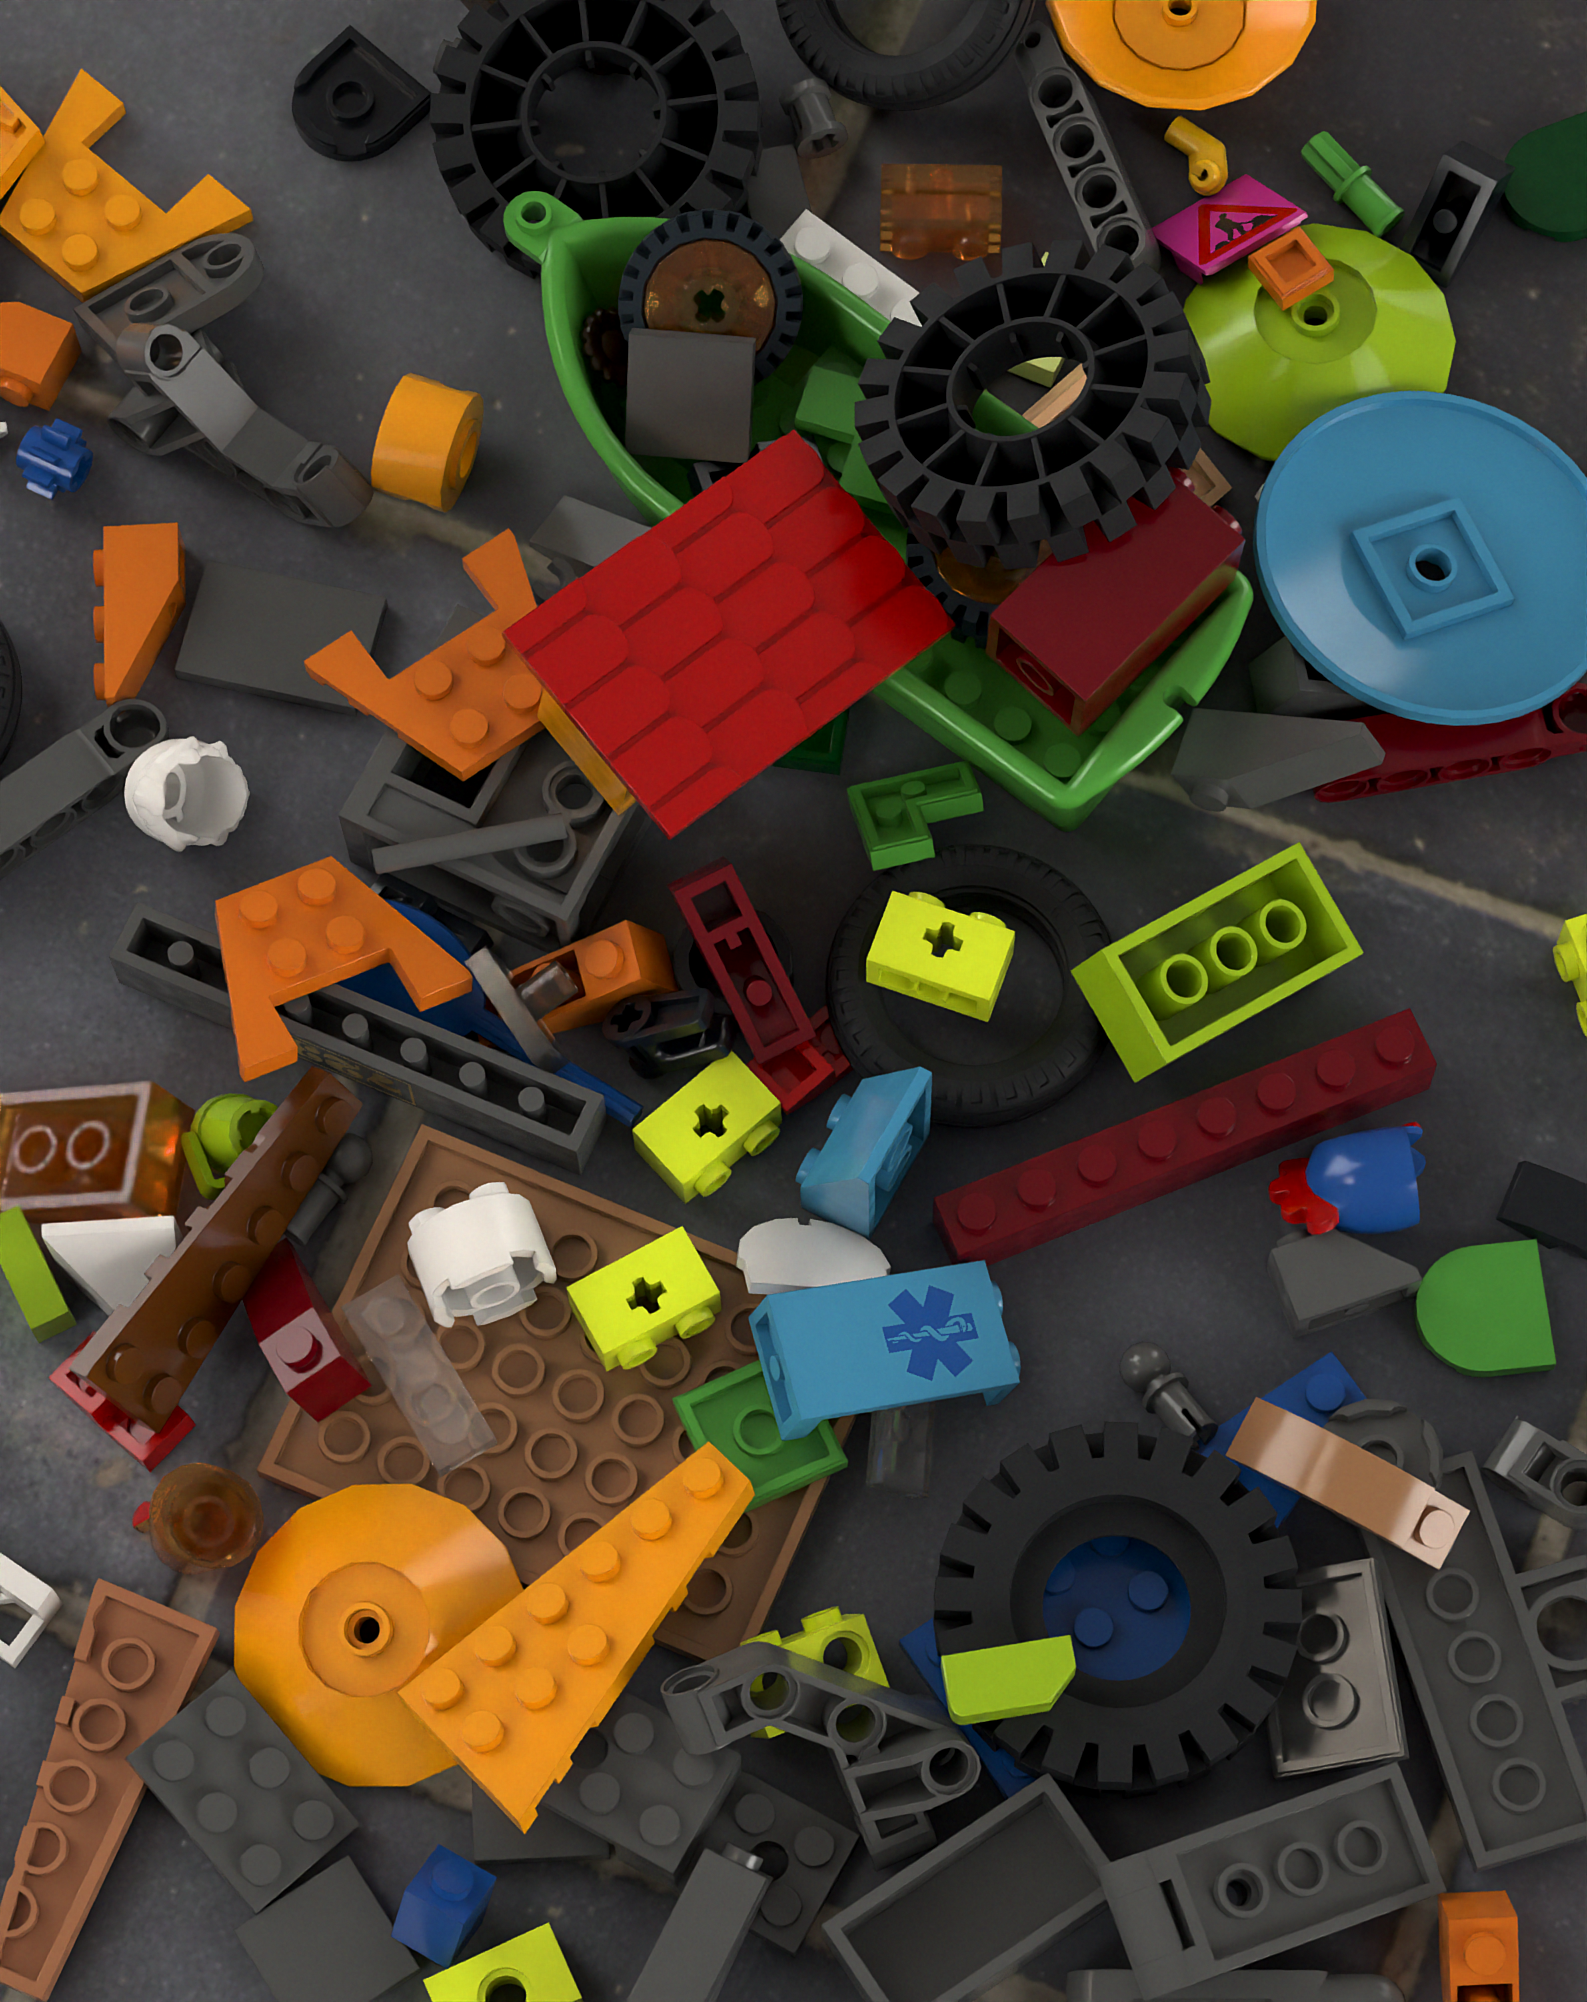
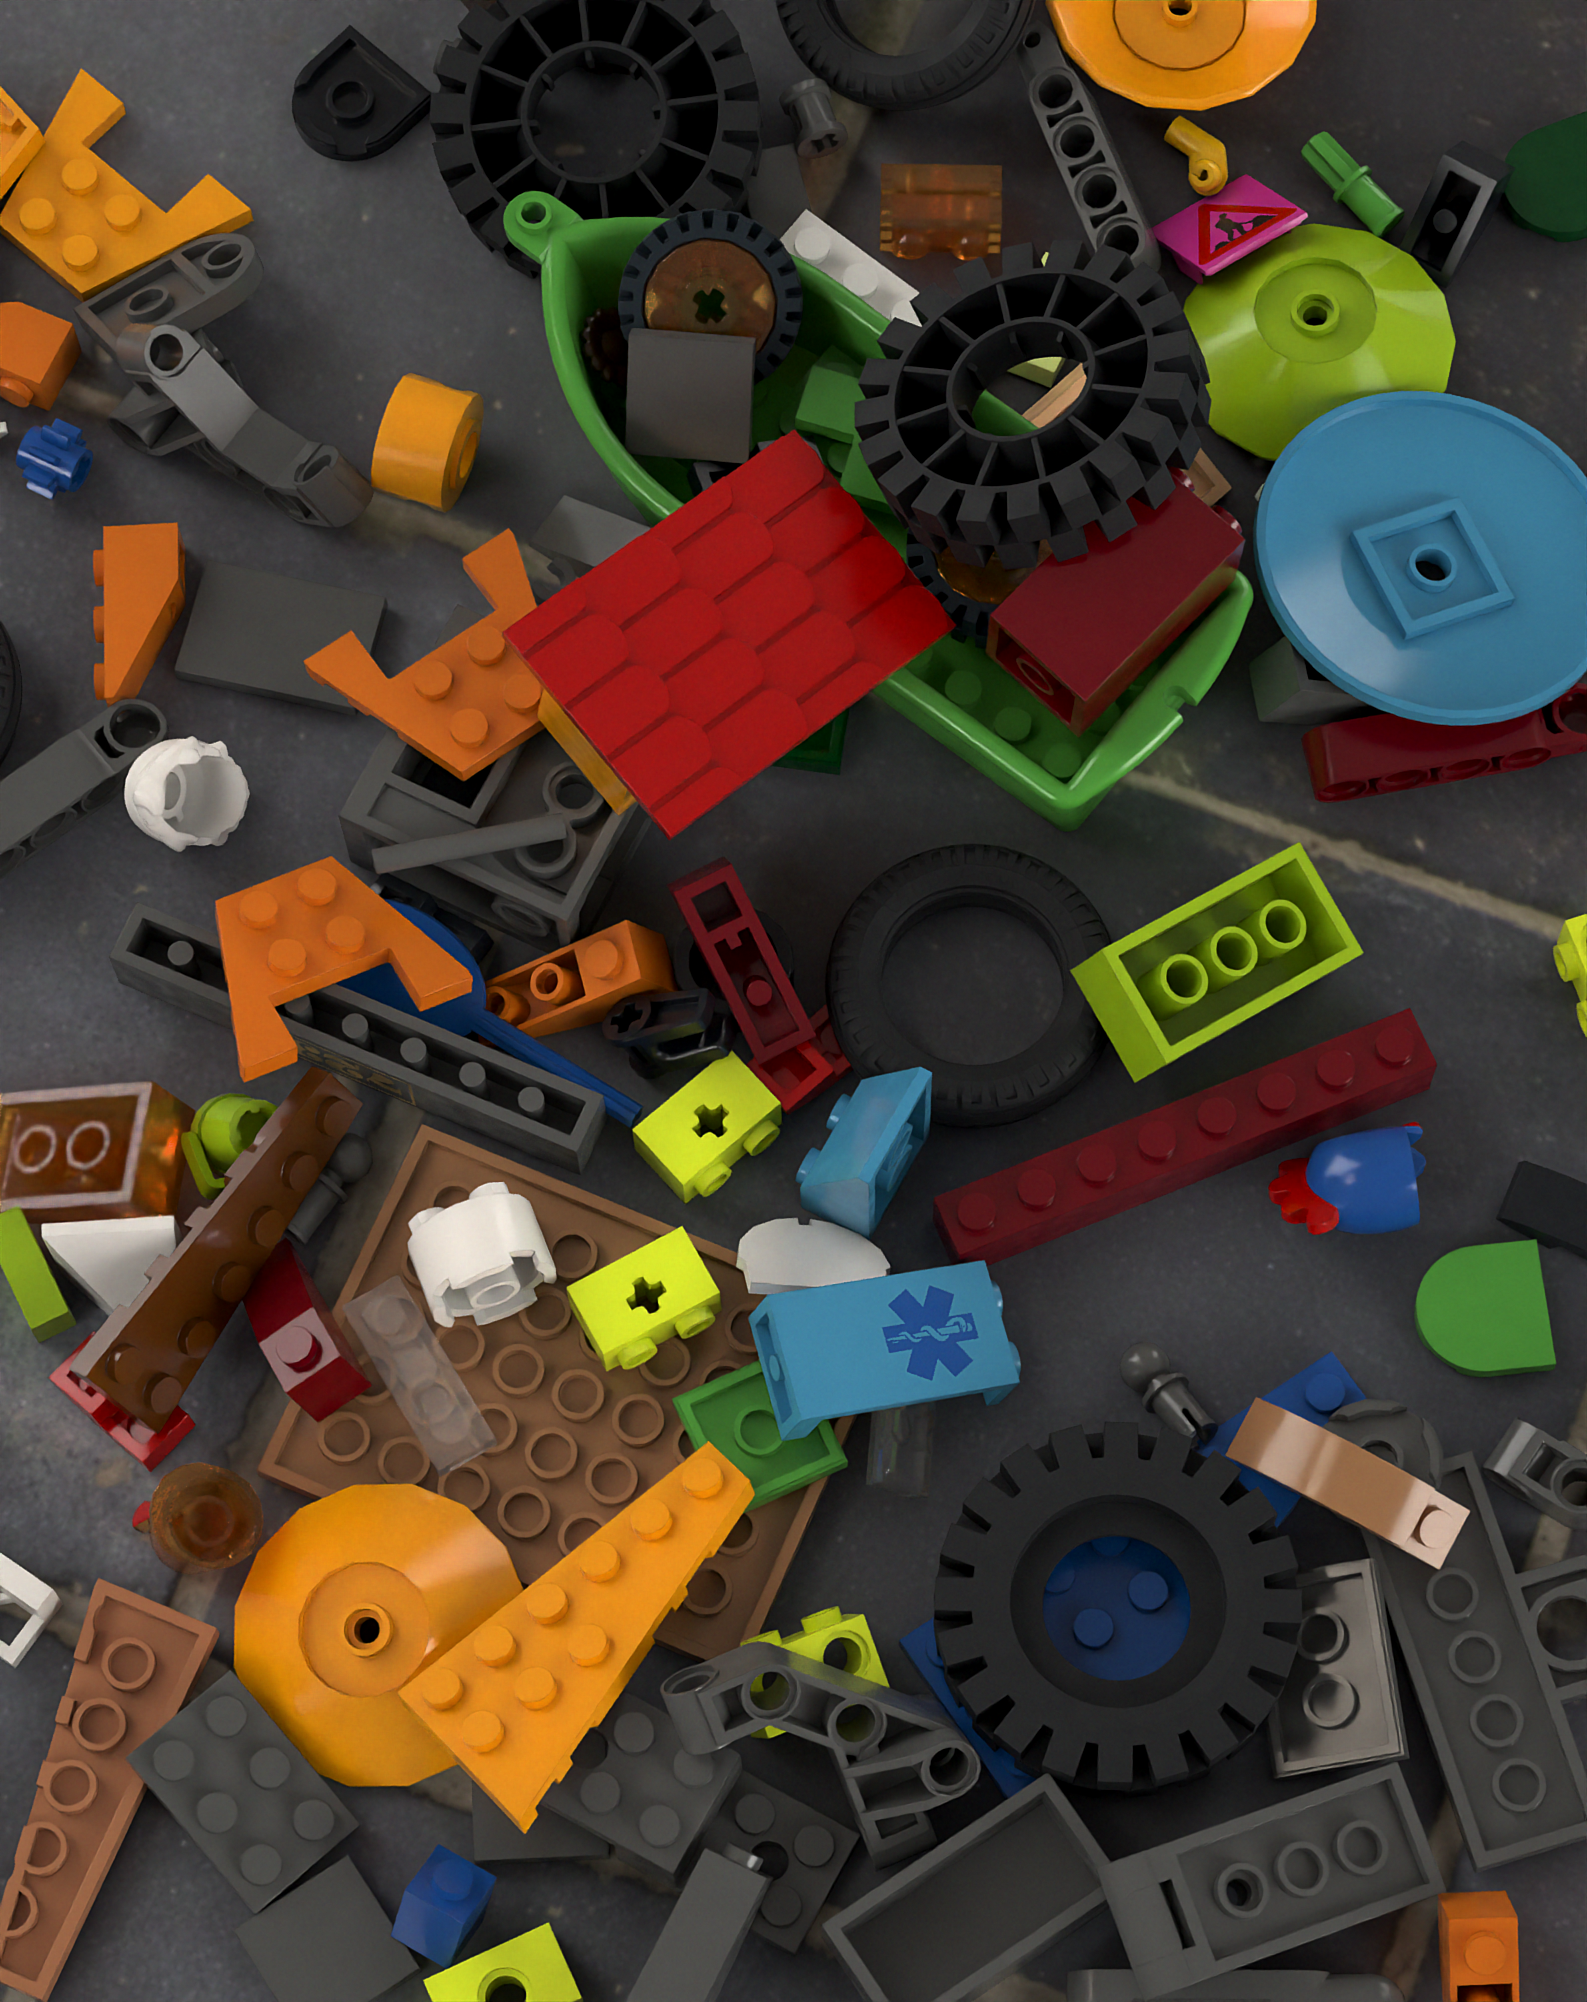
clear smoke tile [464,947,579,1074] -> none
bright green tile [847,761,984,871] -> none
neon yellow brick [866,891,1015,1022] -> none
lime piece [940,1635,1076,1725] -> none
dark grey slope [1171,708,1386,812] -> none
orange tile [1248,226,1334,311] -> none
dark grey slope [1266,1228,1422,1339] -> none

